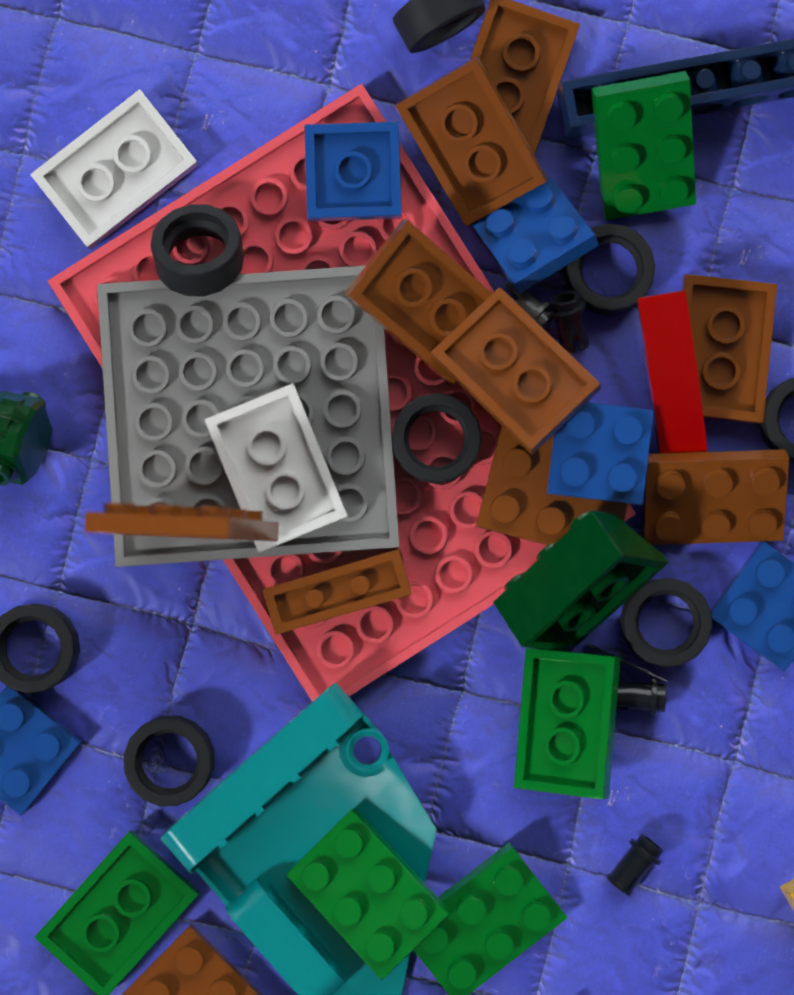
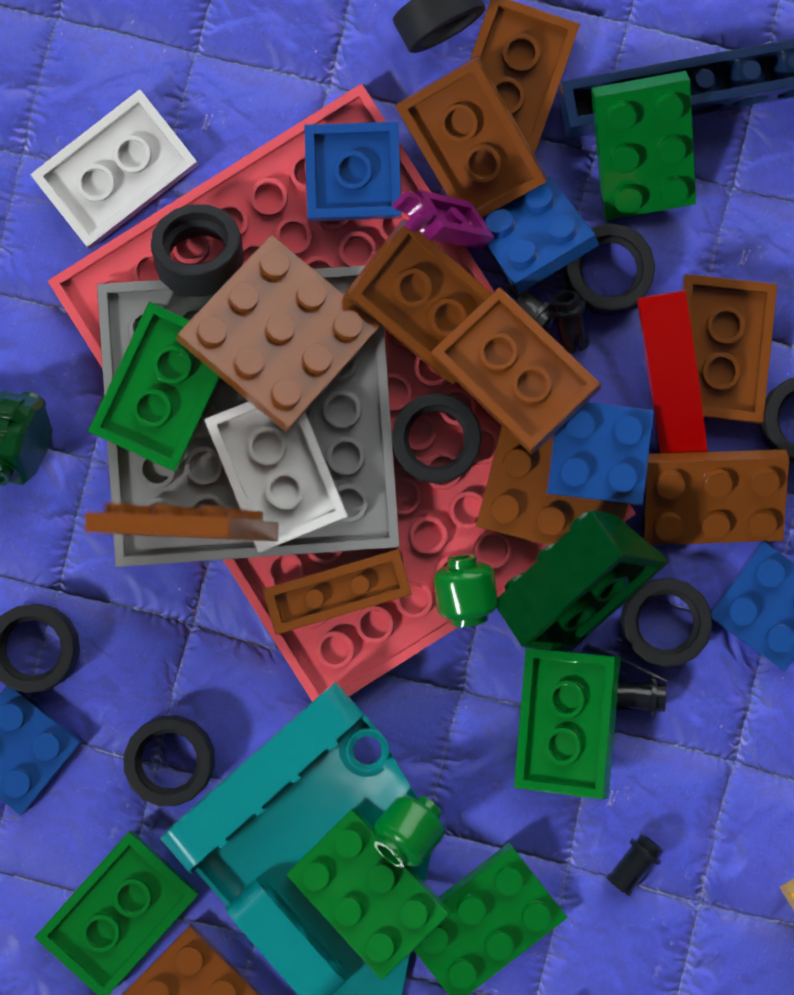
none -> green plate [88,302,221,473]
none -> dark orange plate [177,235,380,433]
none -> green head [374,796,445,868]
none -> magenta plate [392,190,494,250]
none -> green head [433,554,497,627]

